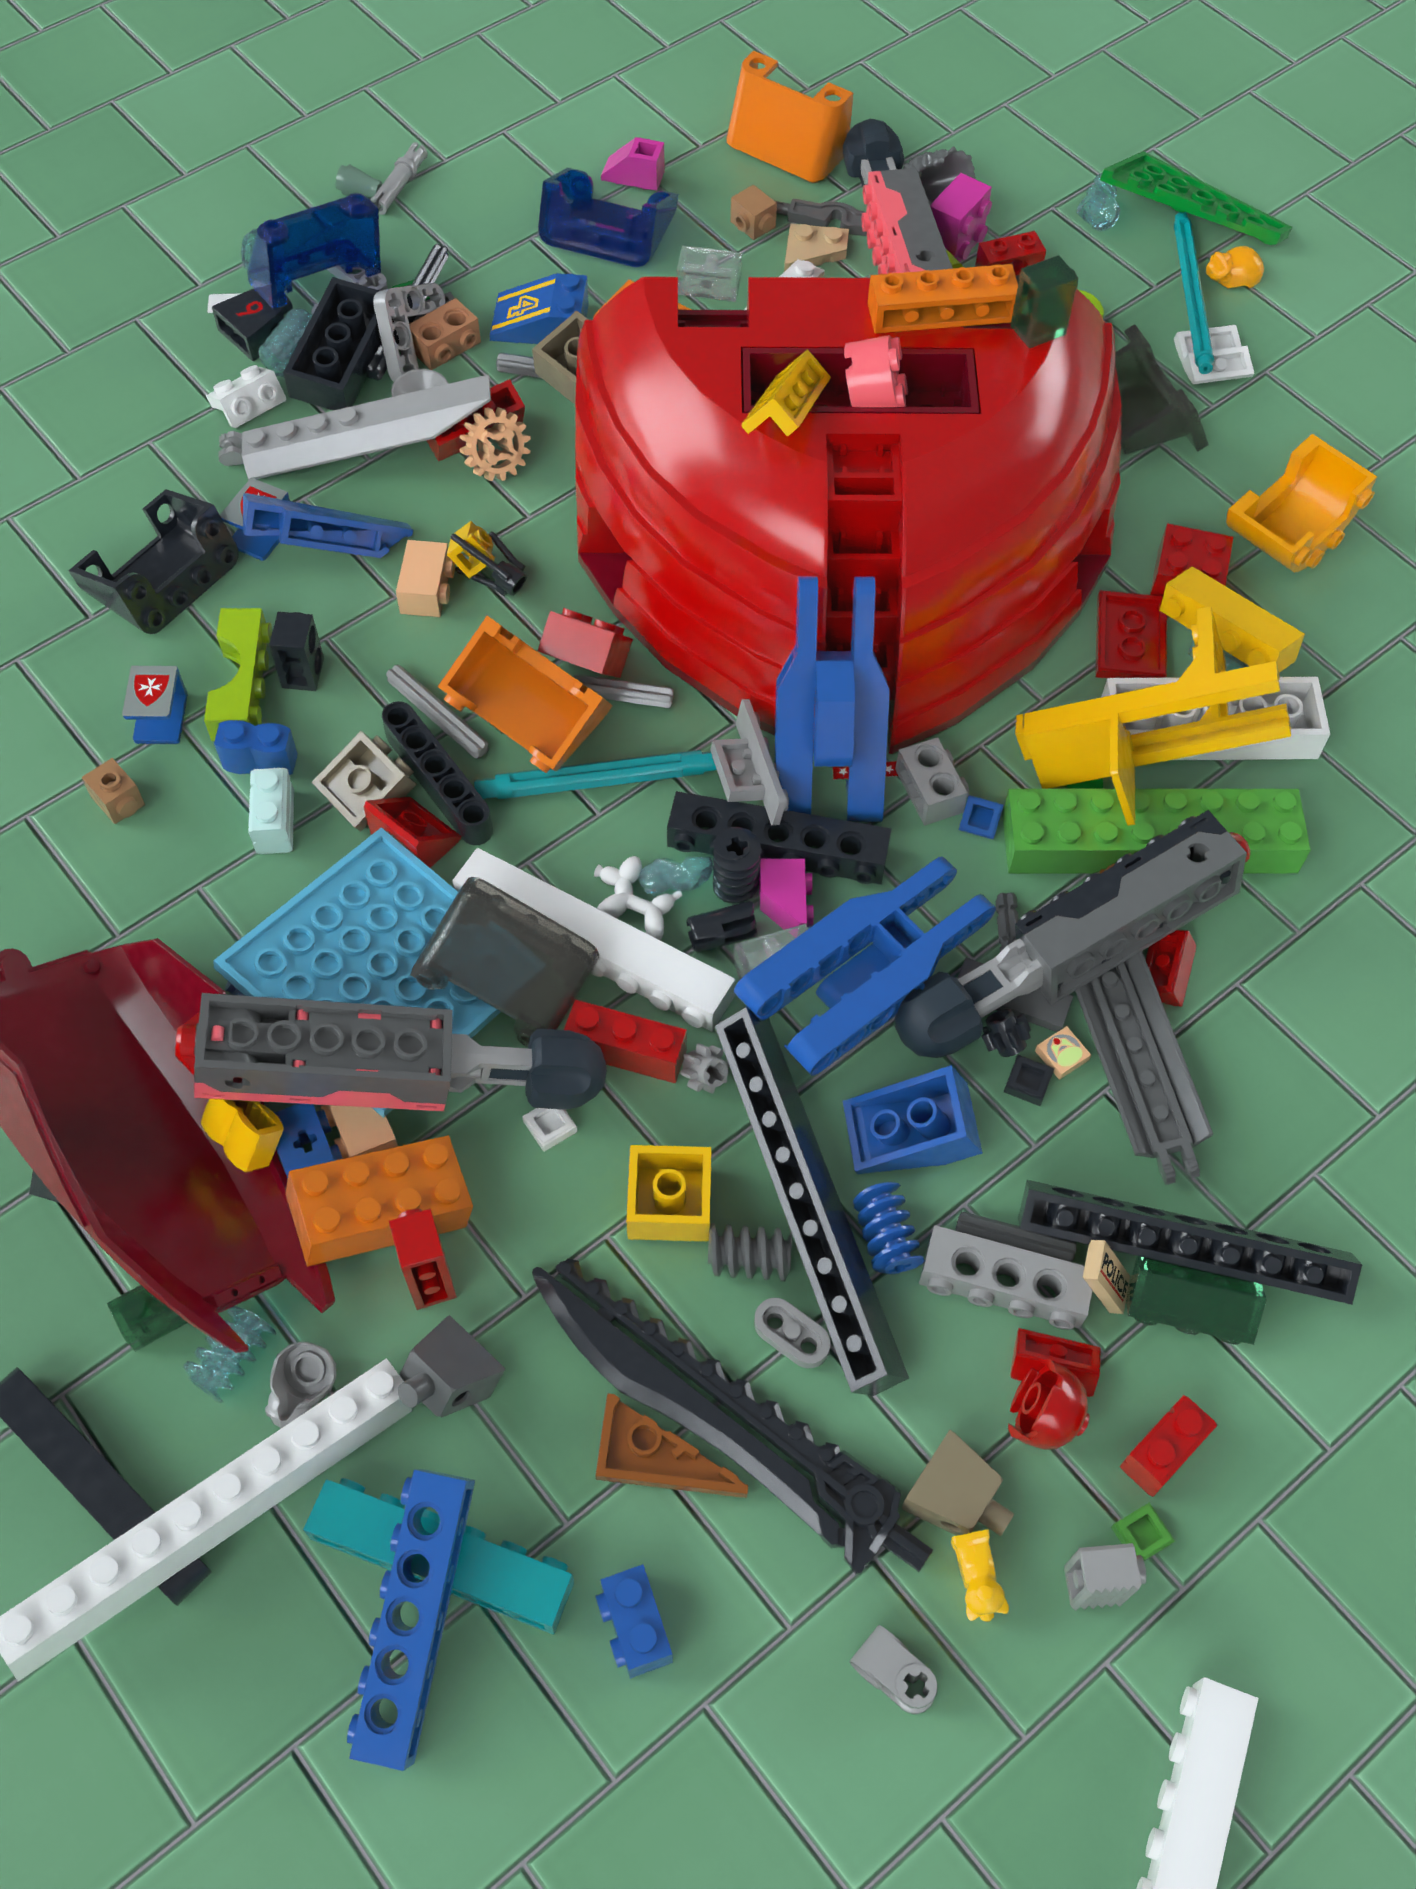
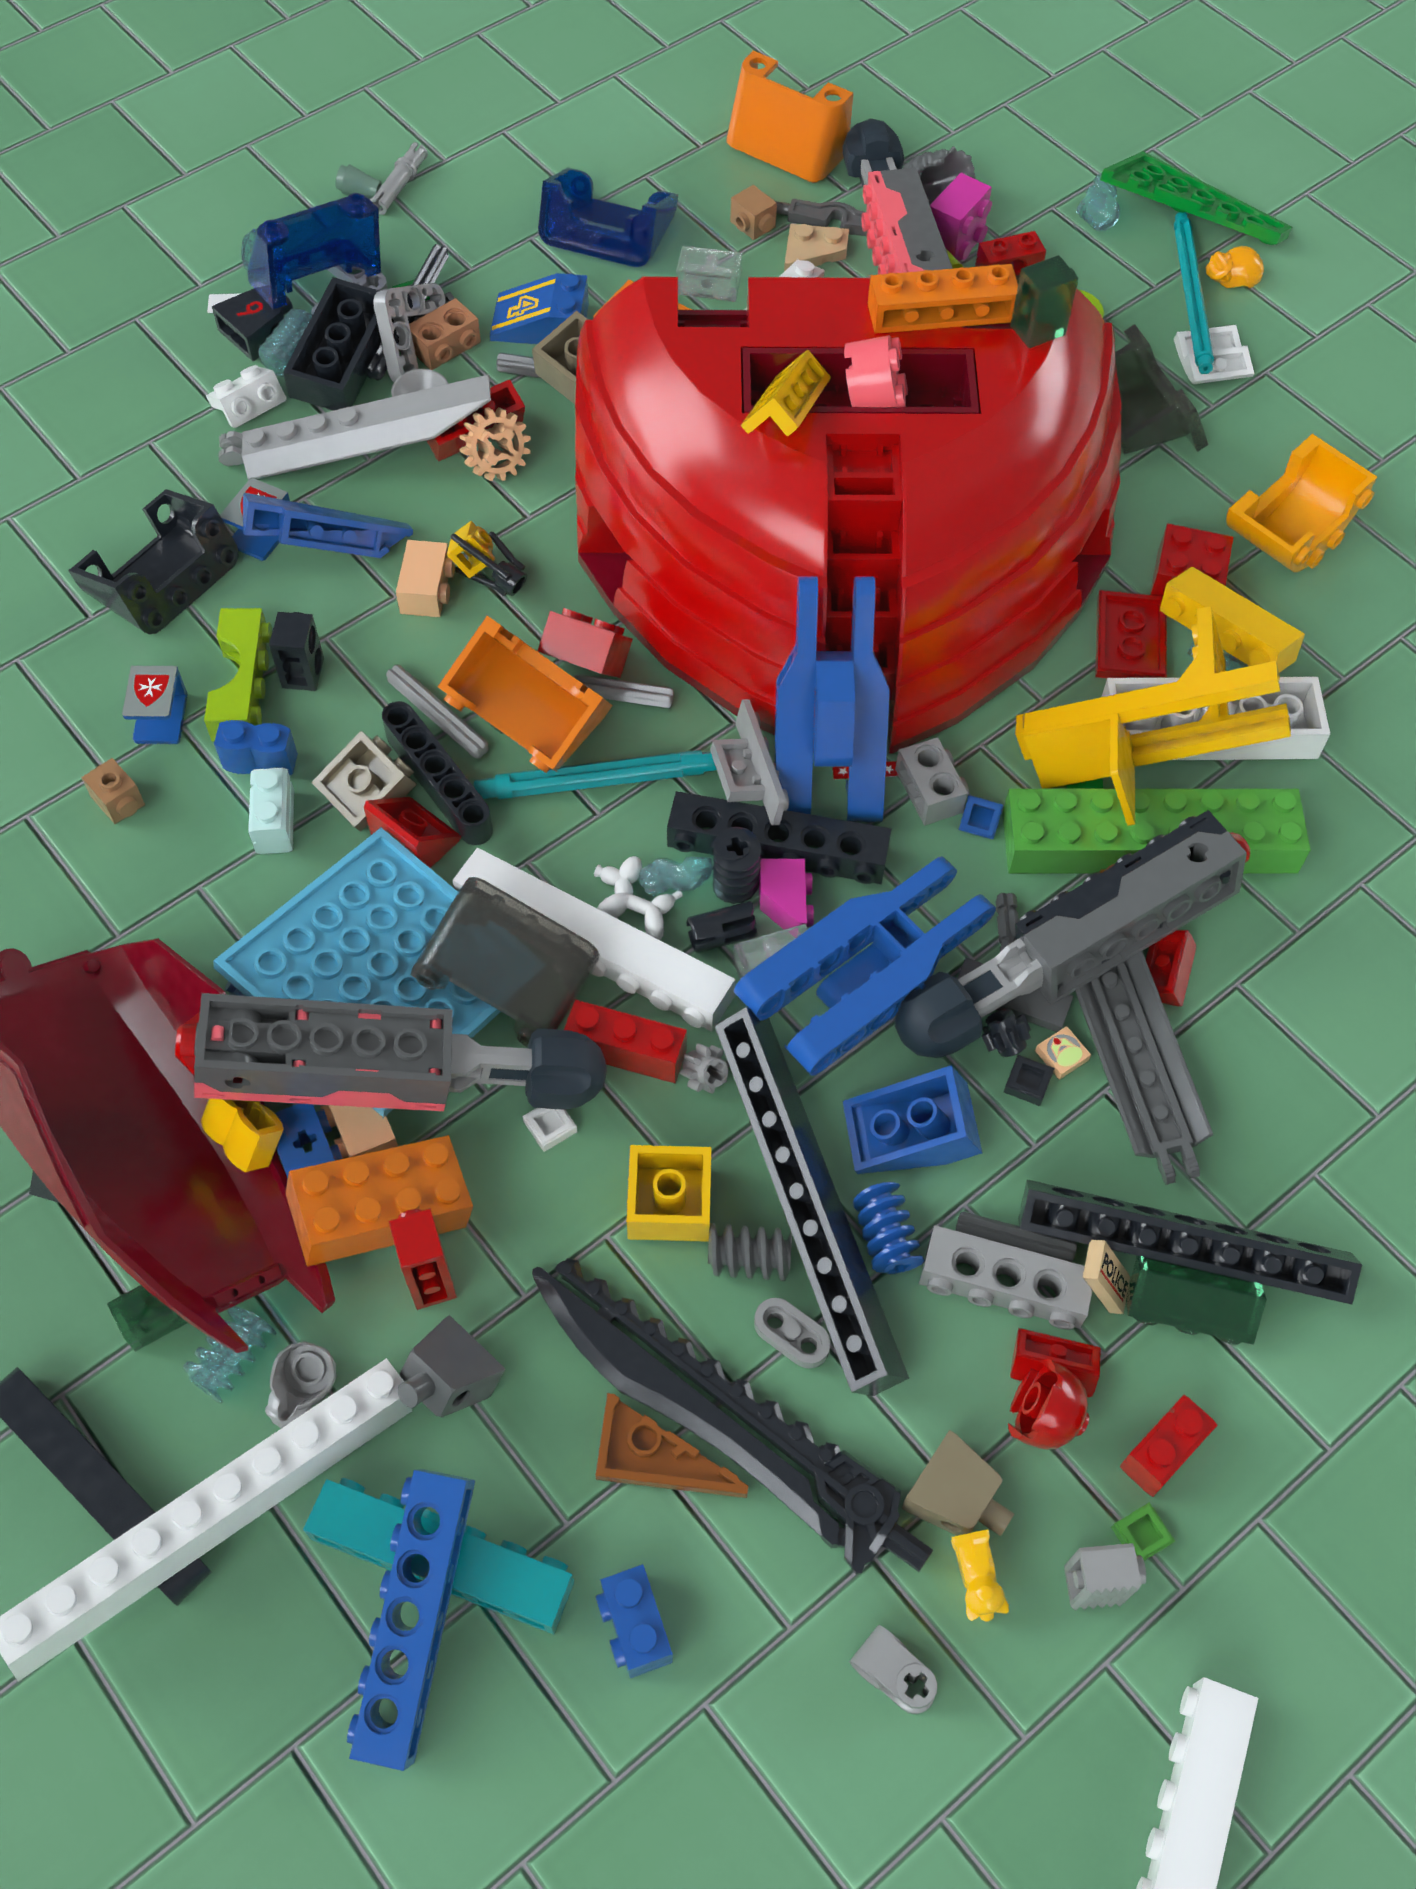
dark pink slope [601,137,665,191] -> none

